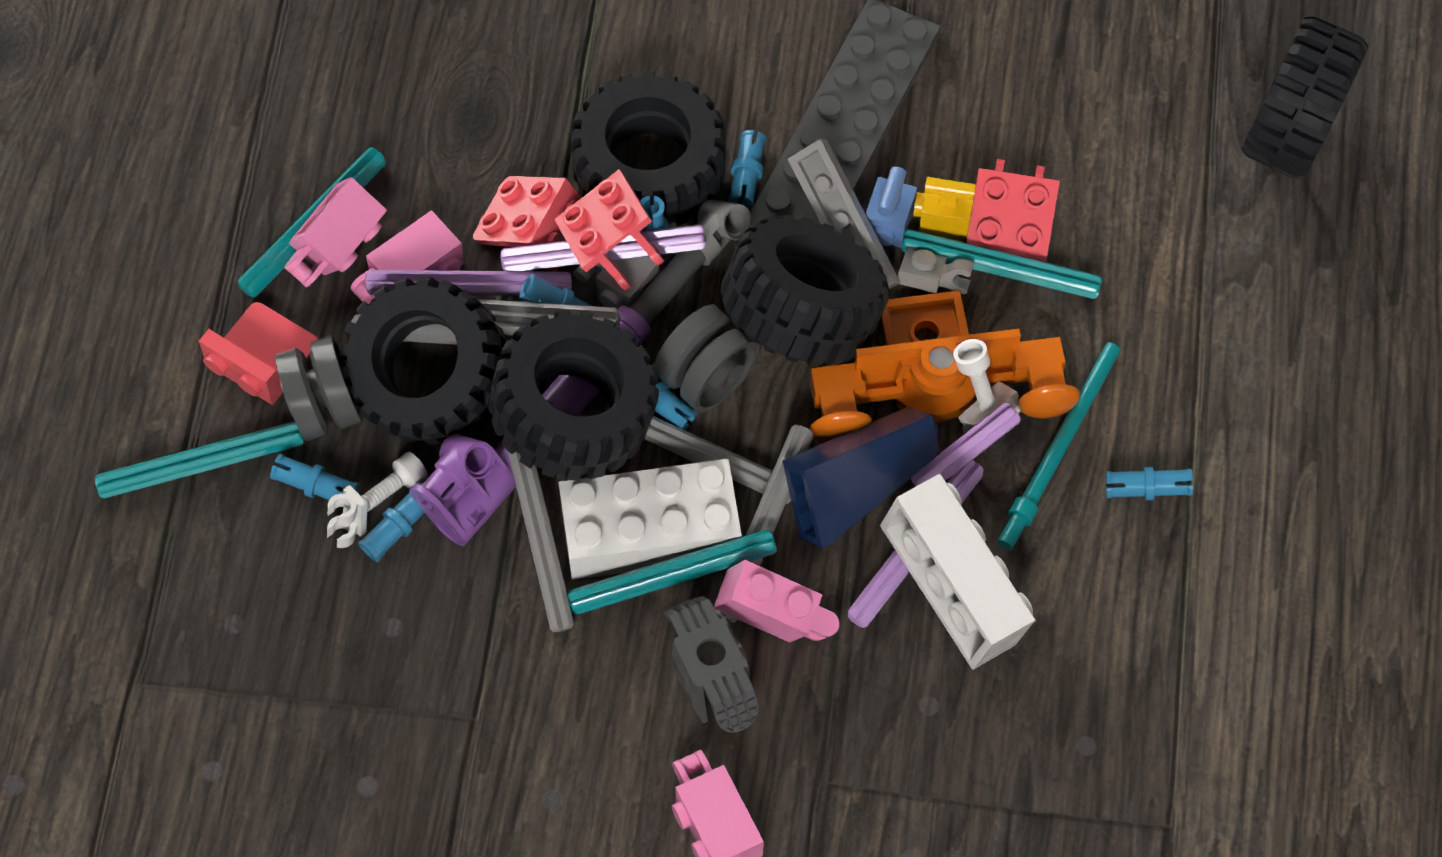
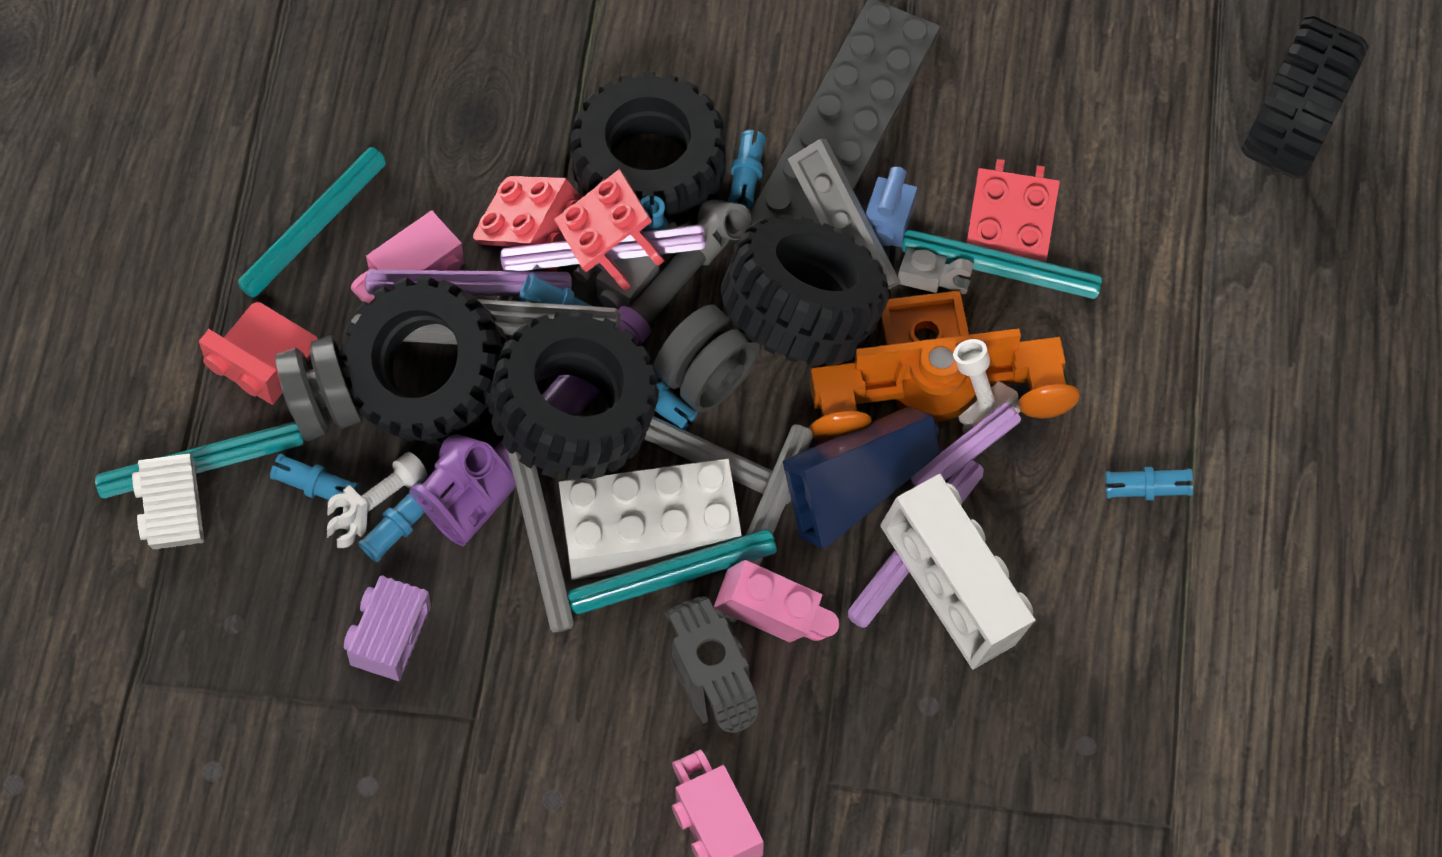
bright pink brick [284,177,387,287] -> none
yellow brick [913,177,976,241] -> none
teal bar [997,342,1121,551] -> none
none -> white brick [132,454,204,549]
none -> lavender brick [344,576,431,681]

